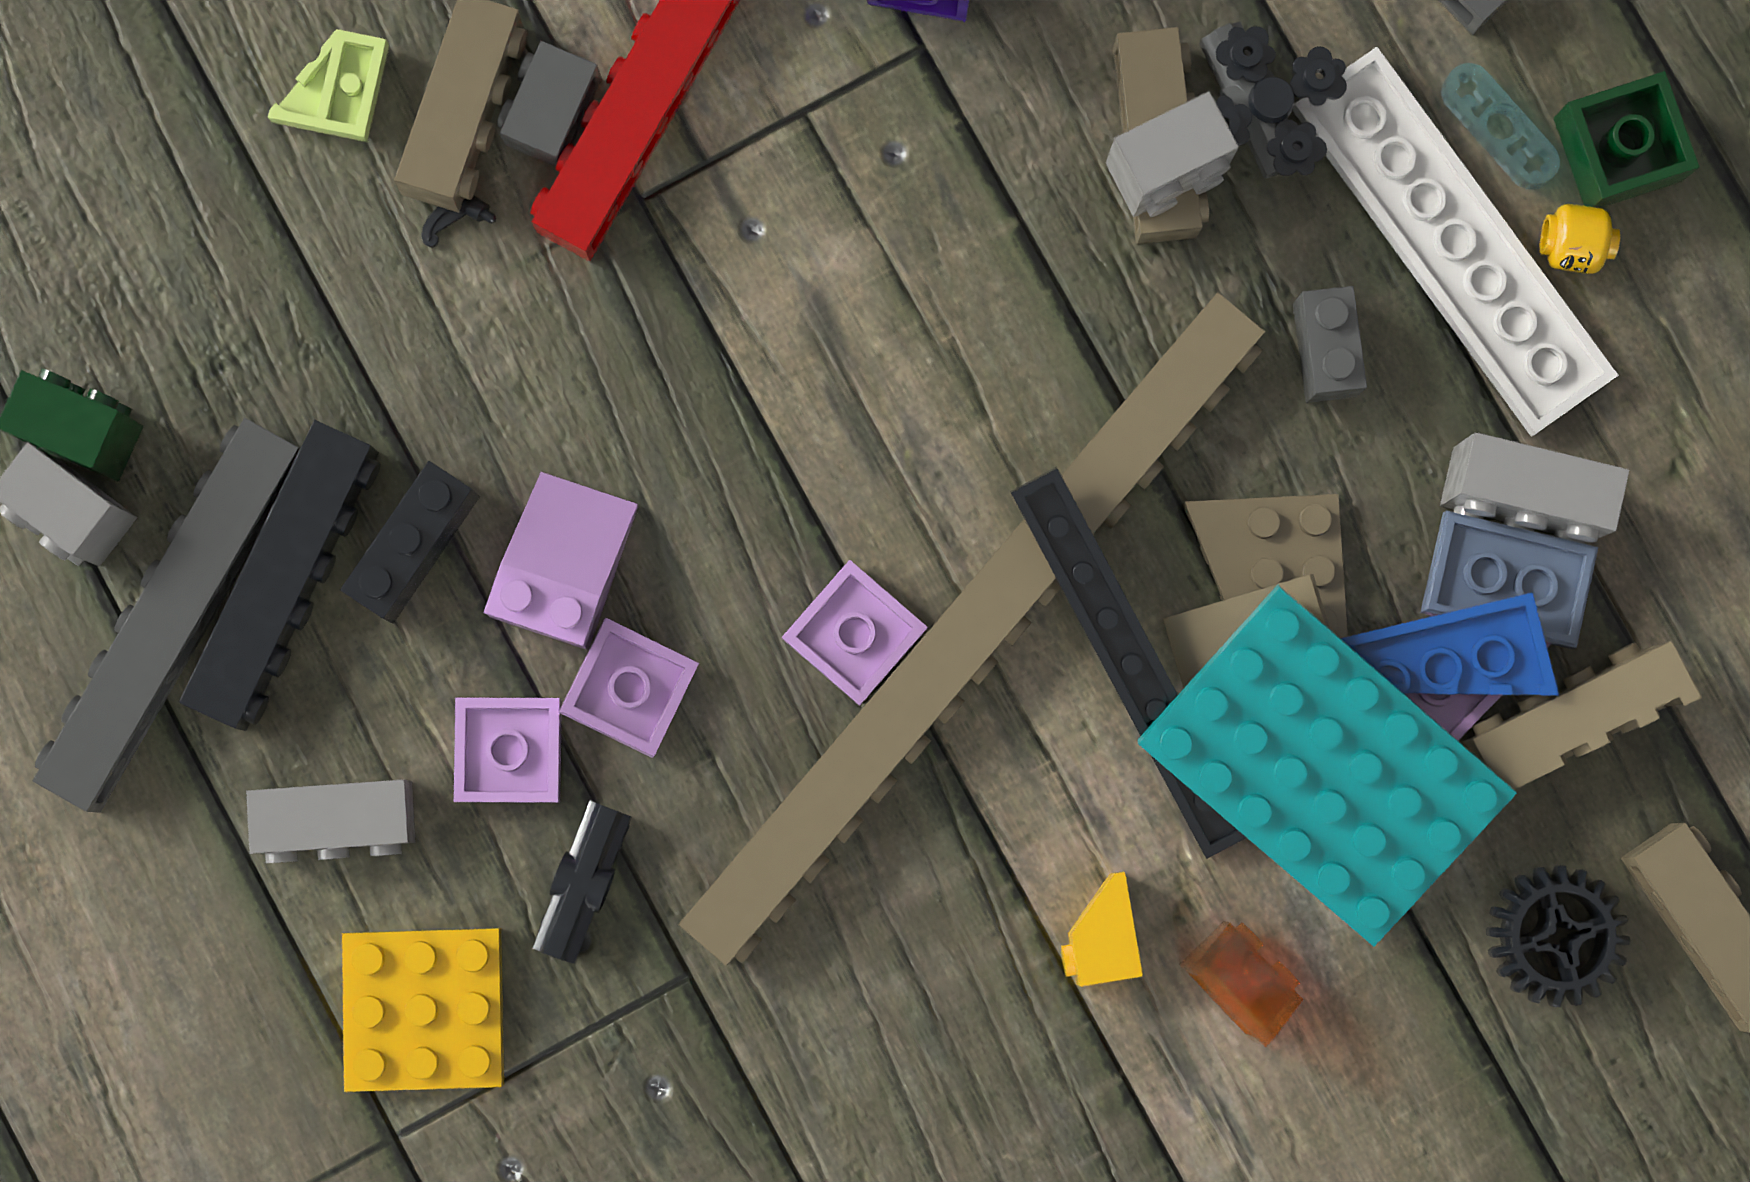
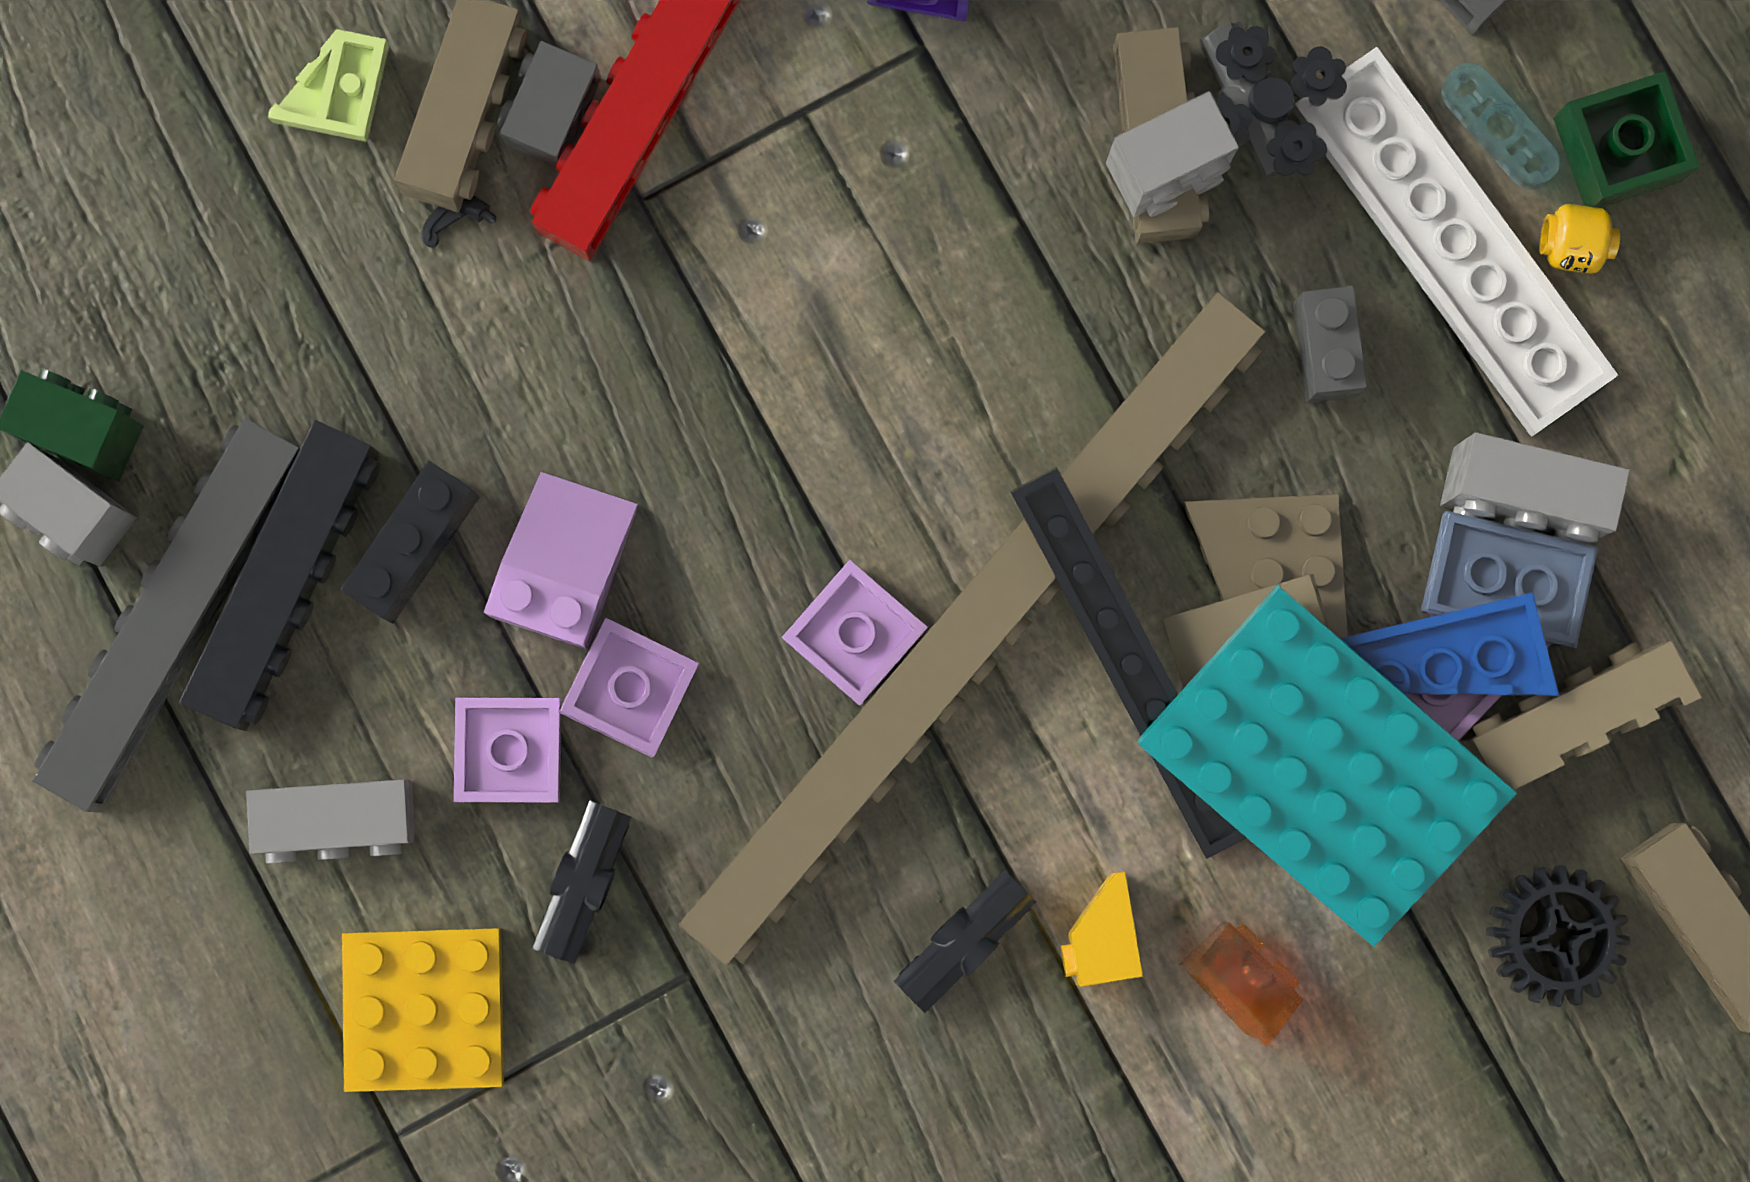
none -> black piece [894,870,1036,1013]

